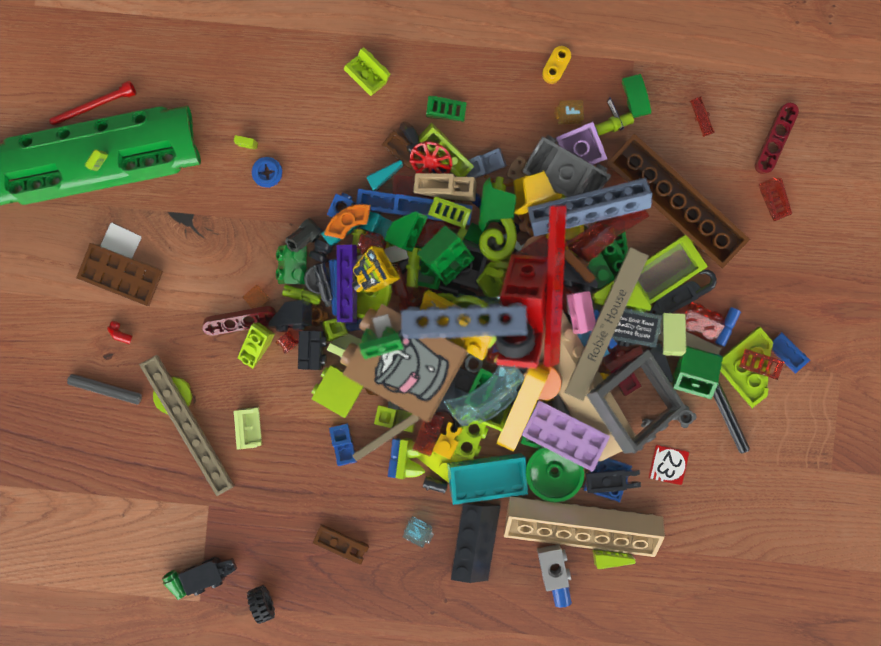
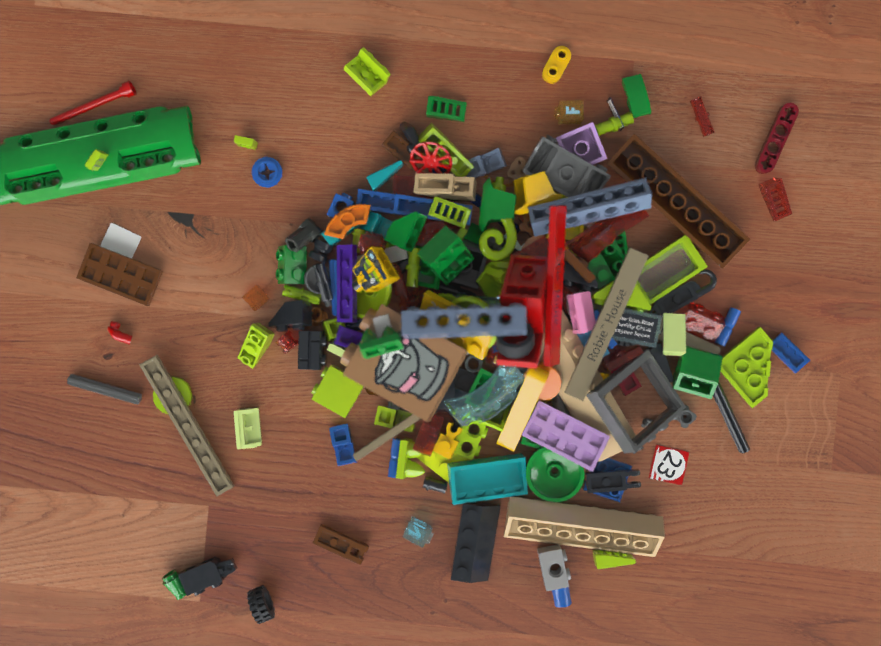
dark red beam [202,306,276,336] -> none
clear red slope [739,349,785,380] -> none
none -> dark purple plate [334,325,363,348]

